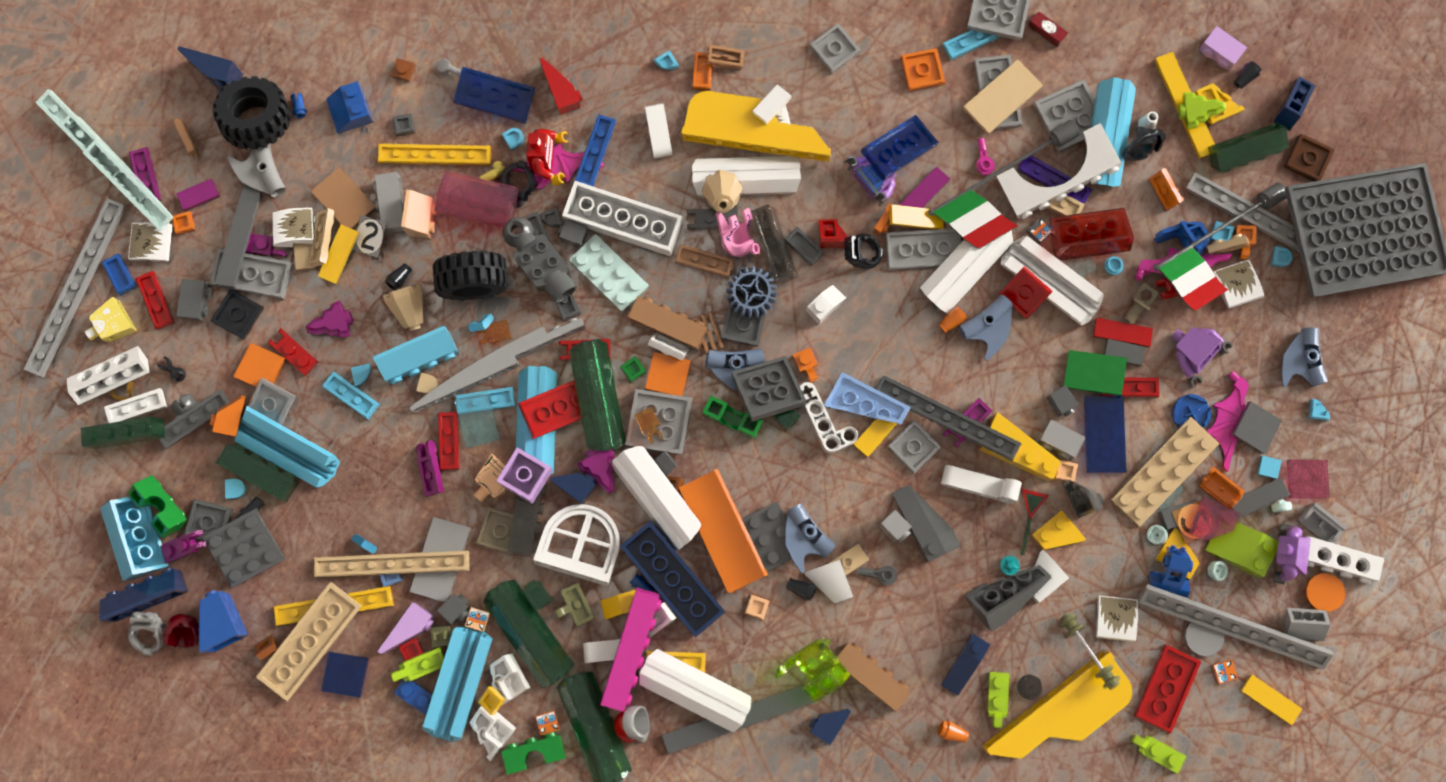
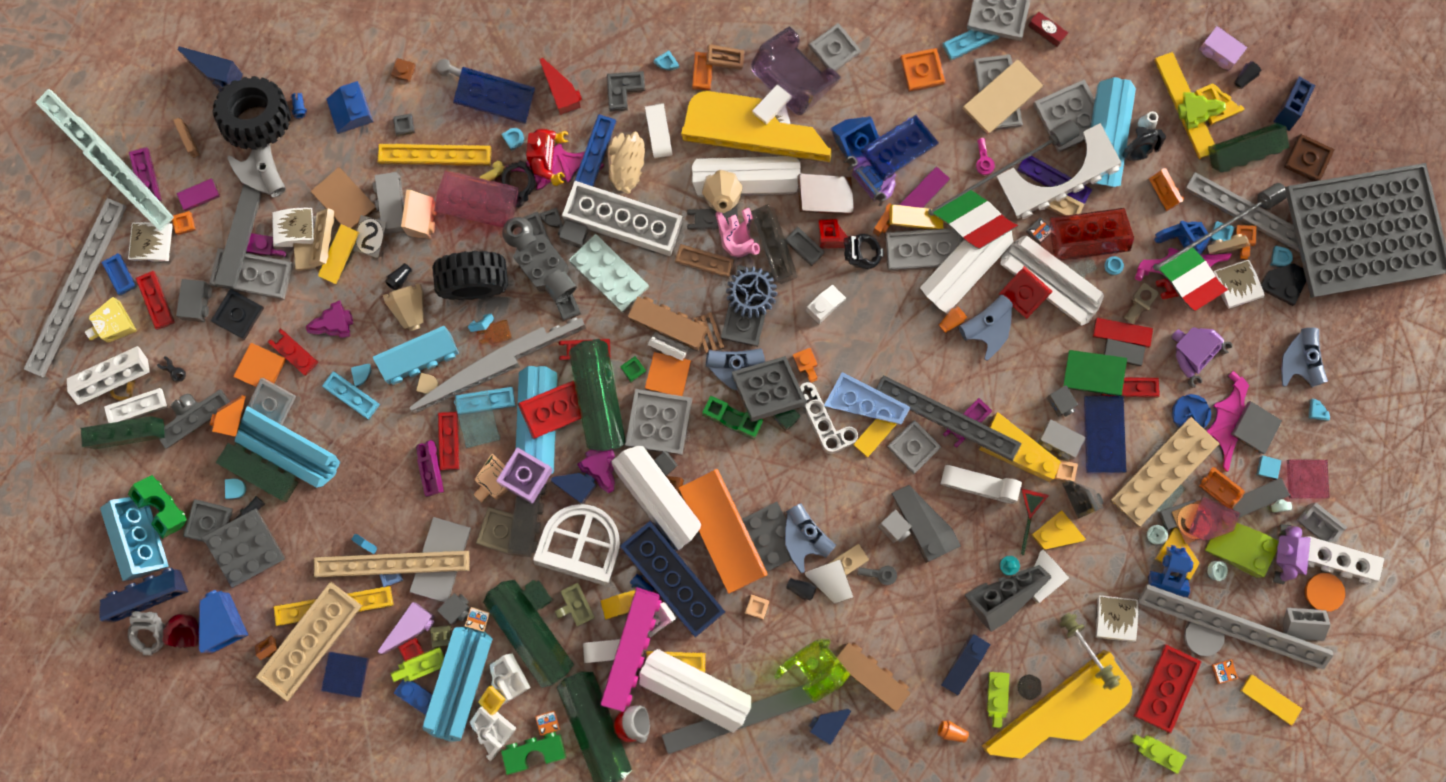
magenta hinge [161,530,206,564] -> none
clear orange plate [635,407,663,444] -> none
none -> dark grey tile [607,71,645,111]
none -> tan head [608,131,645,194]
none -> clear purple windscreen [751,26,841,115]
none -> tile [797,174,854,215]
none -> blue slope [830,116,883,159]
none -> black plate [1261,263,1306,306]

